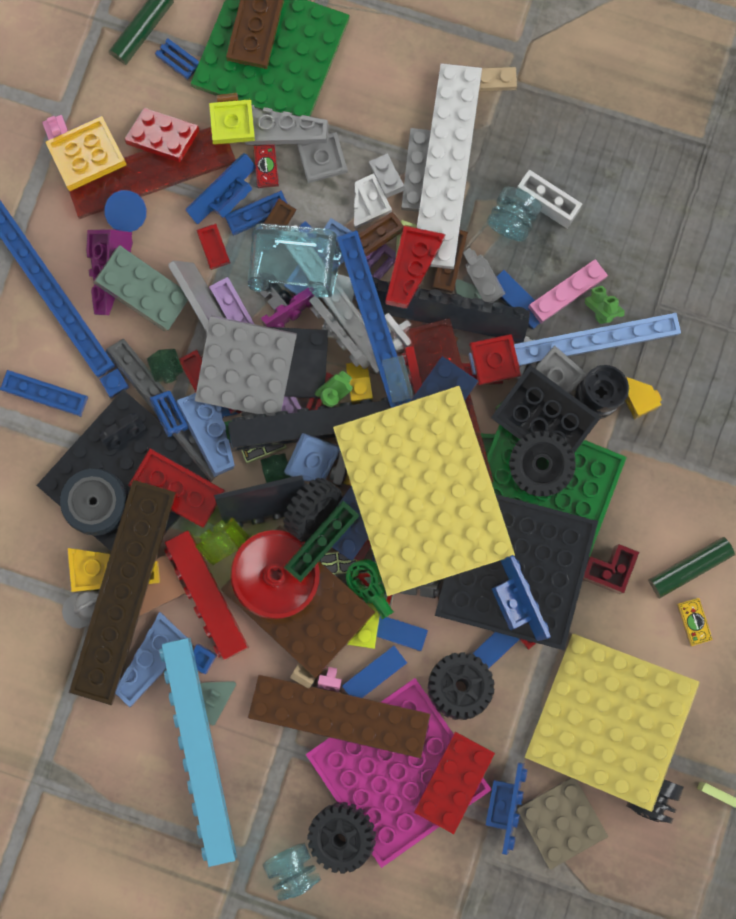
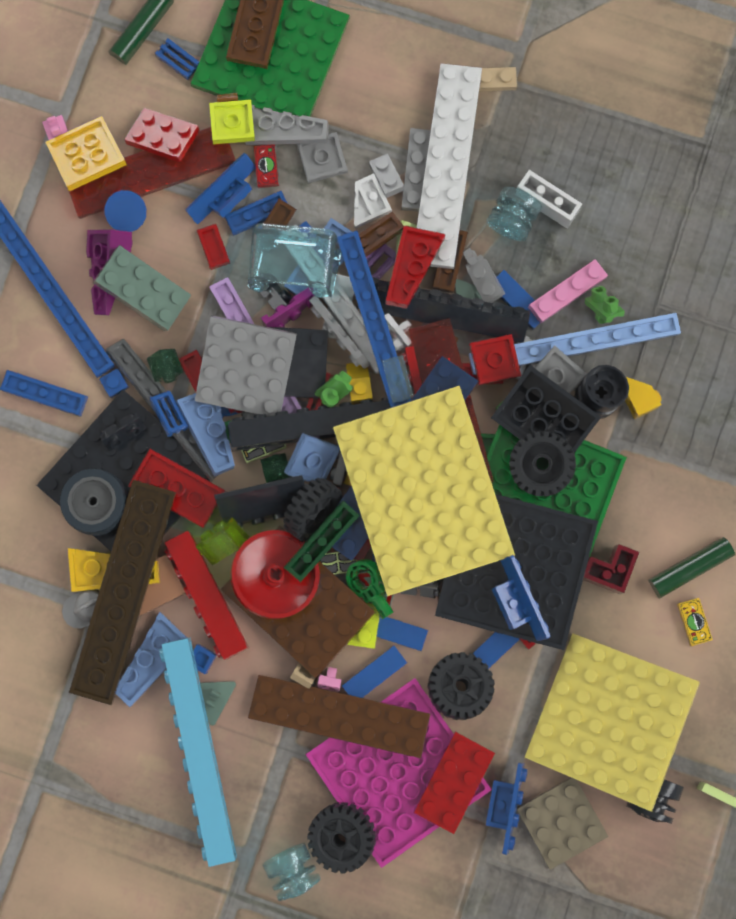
light grey tile [168,260,226,332] -> none

